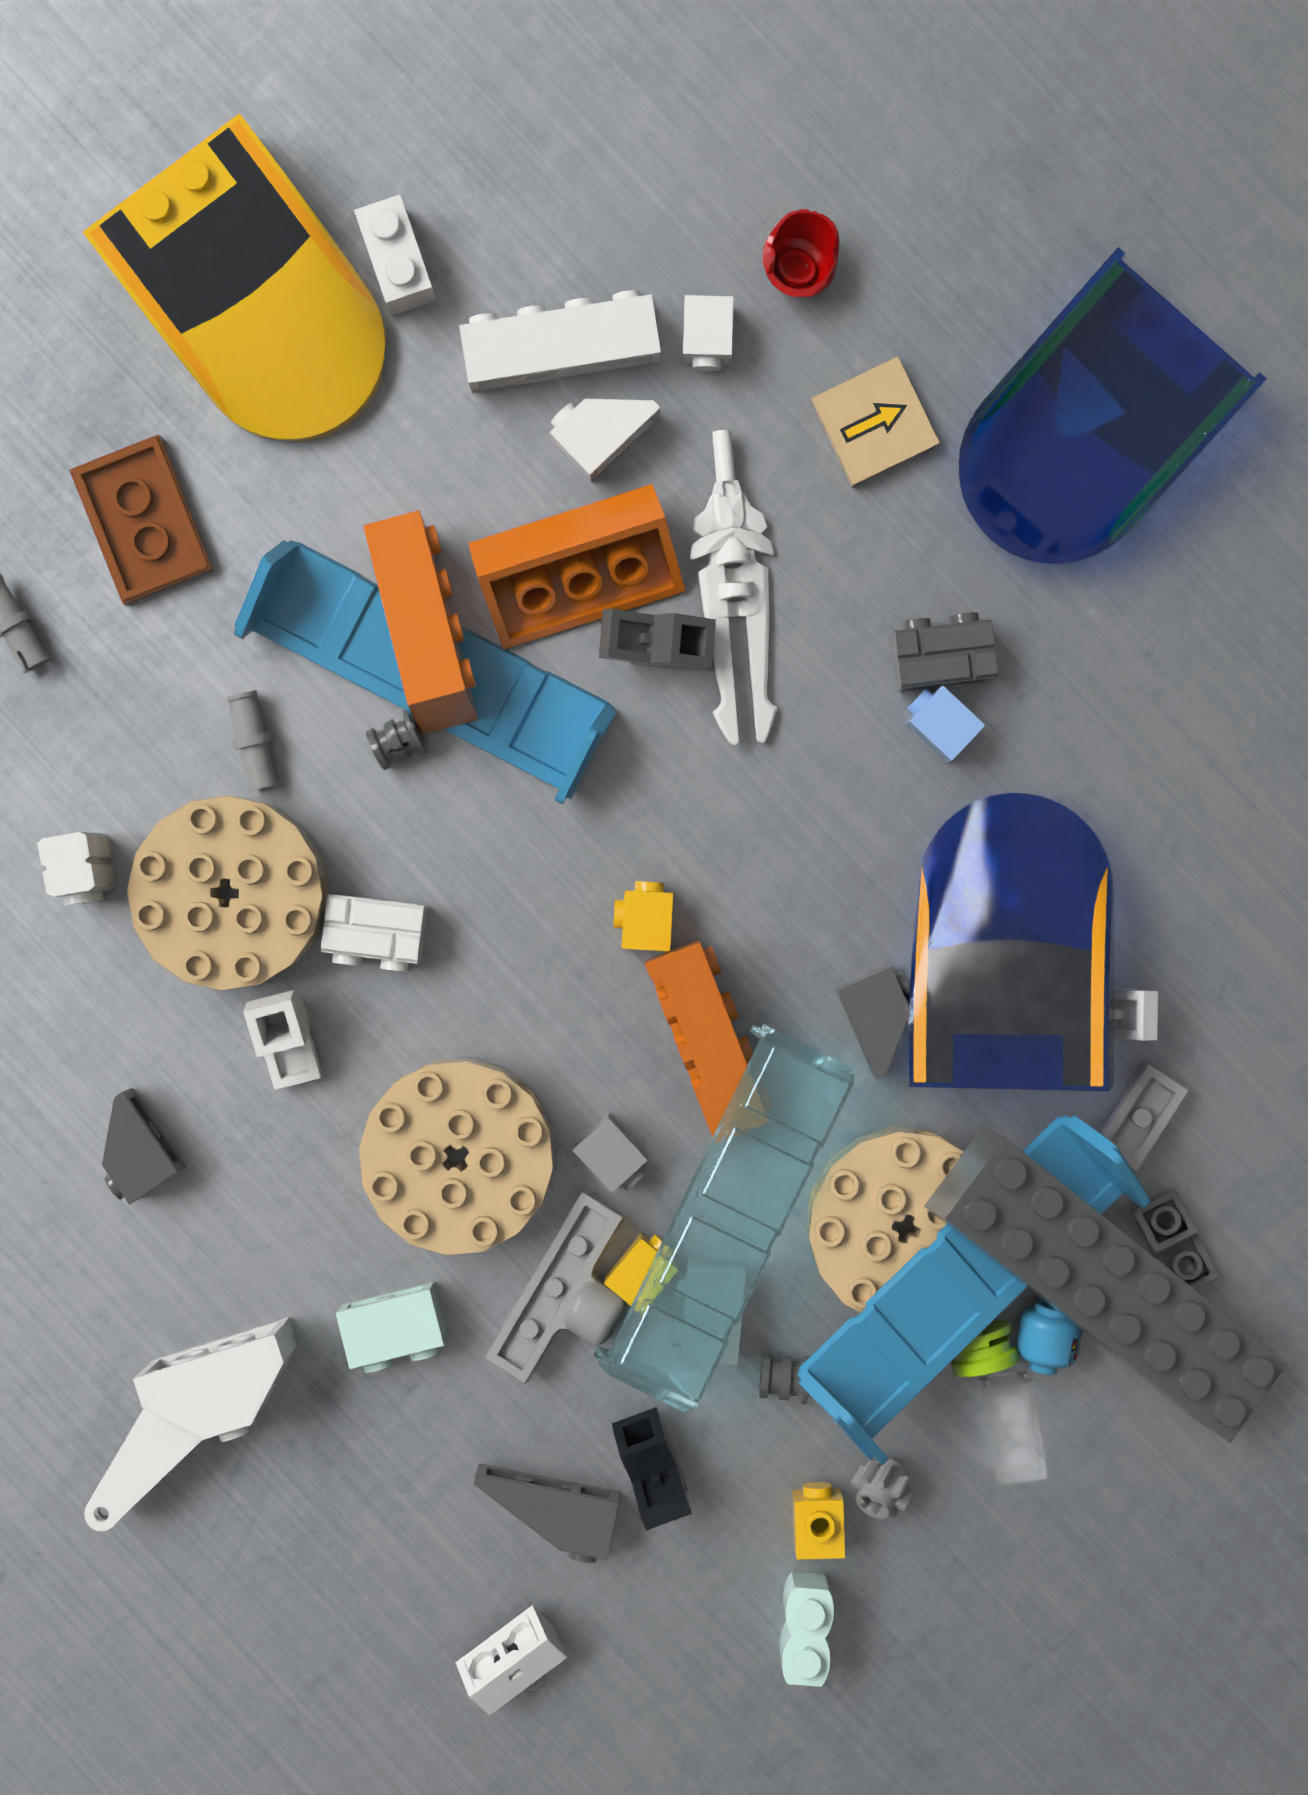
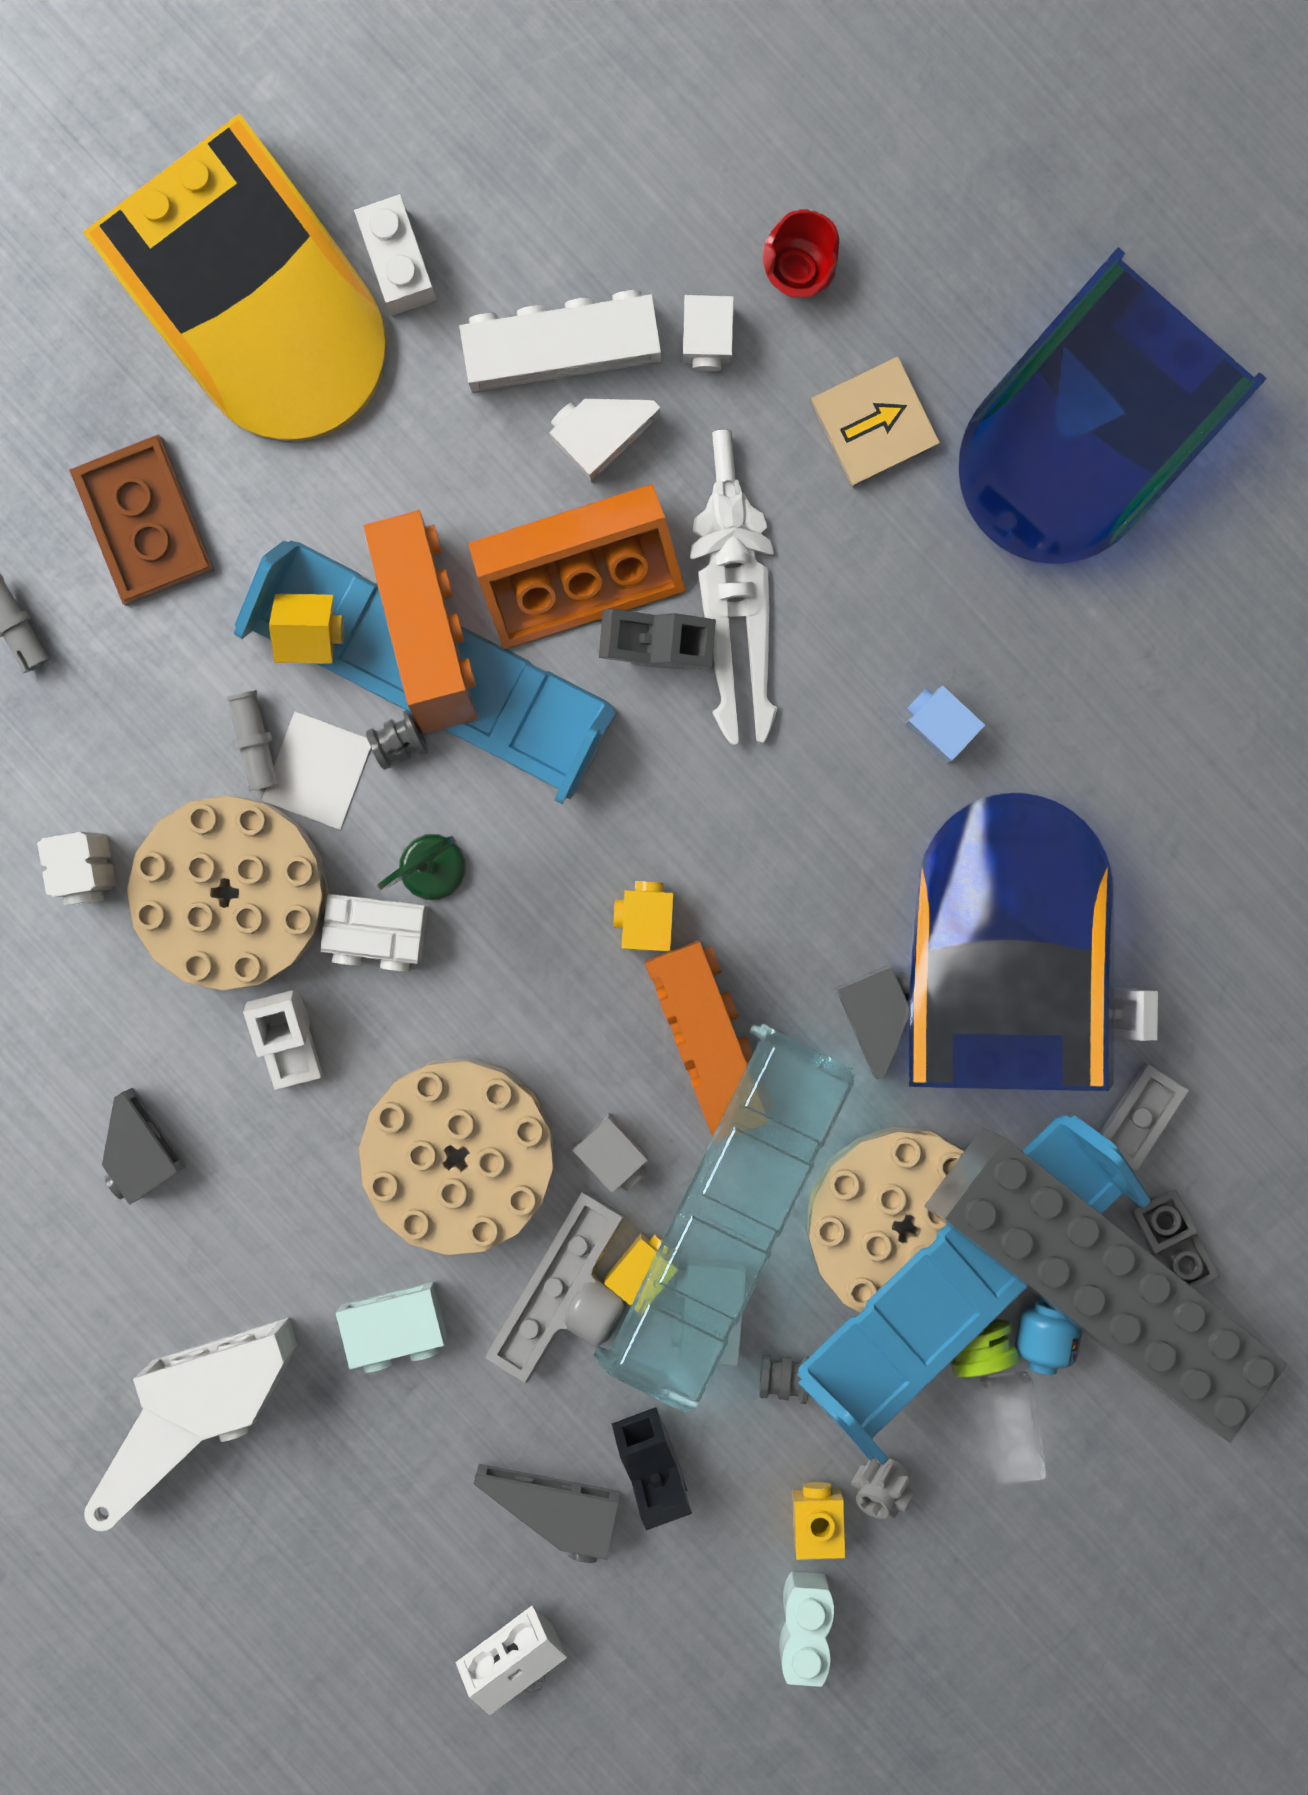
dark grey brick [891,612,998,692] -> none
none -> white sticker [262,711,371,830]
none -> yellow brick [269,594,345,664]
none -> dark green piece [376,834,466,900]

